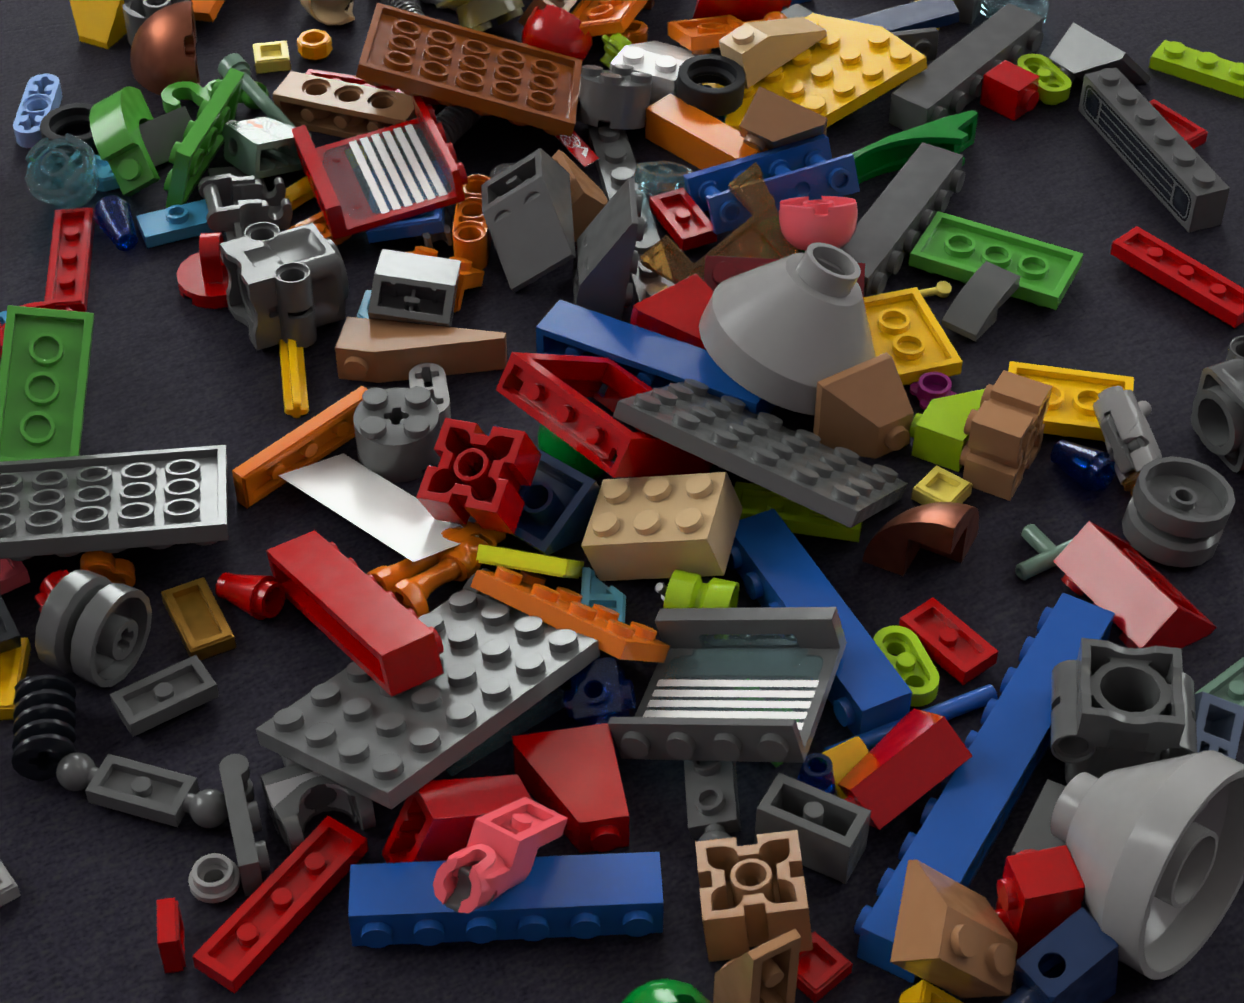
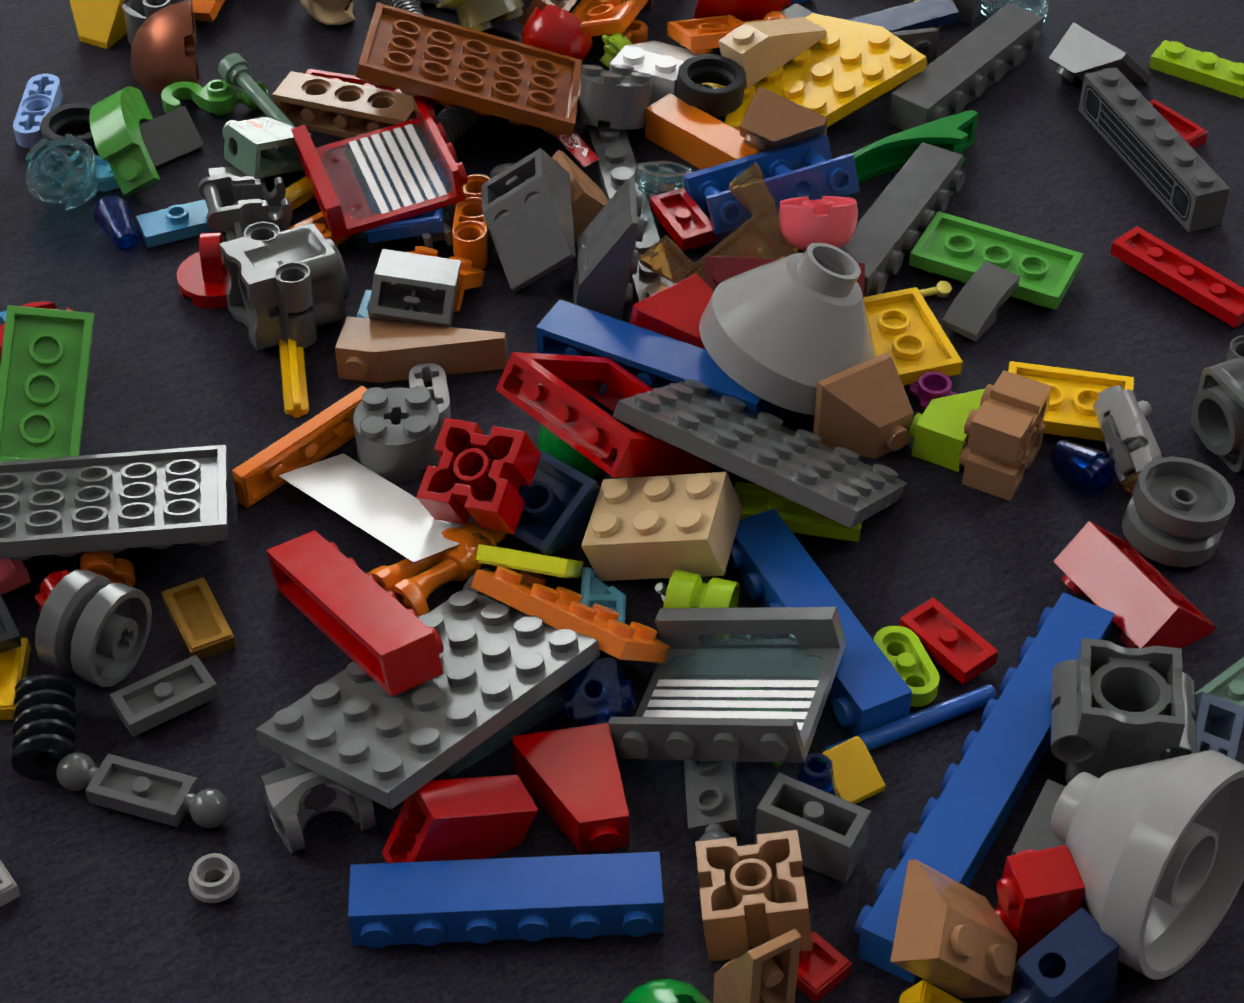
red tile [45,207,95,312] -> none
red tile [156,897,186,973] -> none
bright green plate [164,68,244,208] -> none
red plate [192,816,369,993] -> none
red cone [215,572,285,620] -> none
dark grey plate [219,754,271,897] -> none
light yellow tile [253,41,291,74] -> none
light orange tile [297,29,333,60] -> none
coral plate [433,797,568,914] -> none
red slope [837,708,972,830] -> none
copper brick [863,502,979,576] -> none
light yellow tile [911,465,973,505] -> none
red brick [980,60,1040,121] -> none
sand green piece [1015,524,1073,580] -> none
lime plate [1017,54,1071,105] -> none

